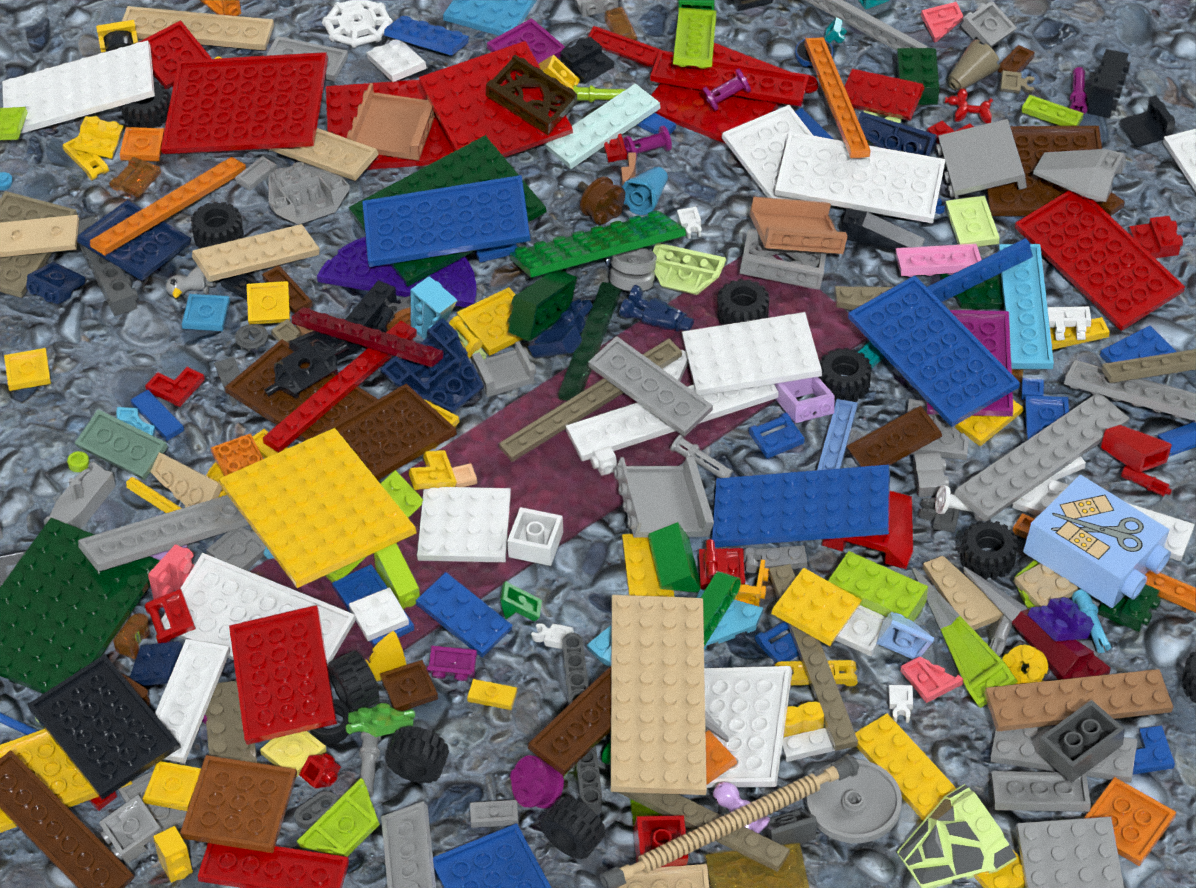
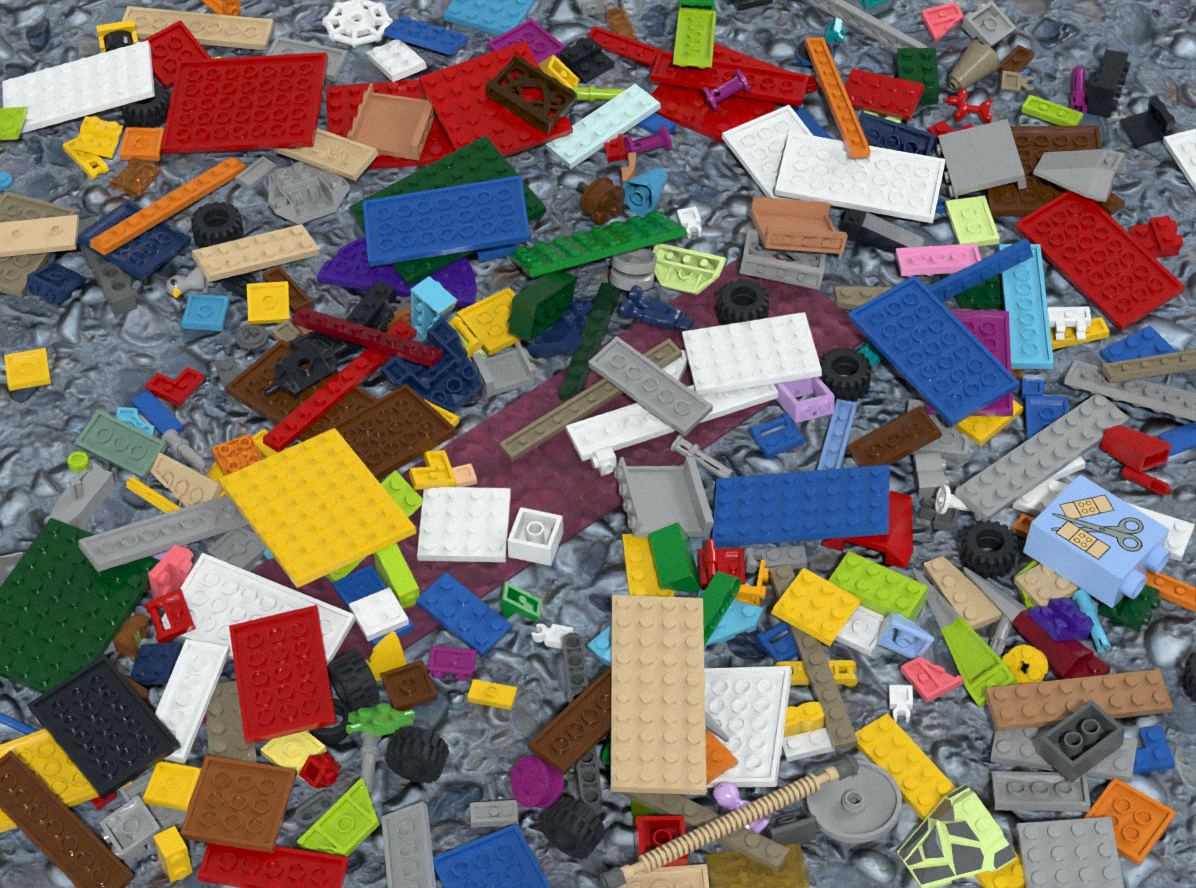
none -> light grey pin [161,429,212,475]

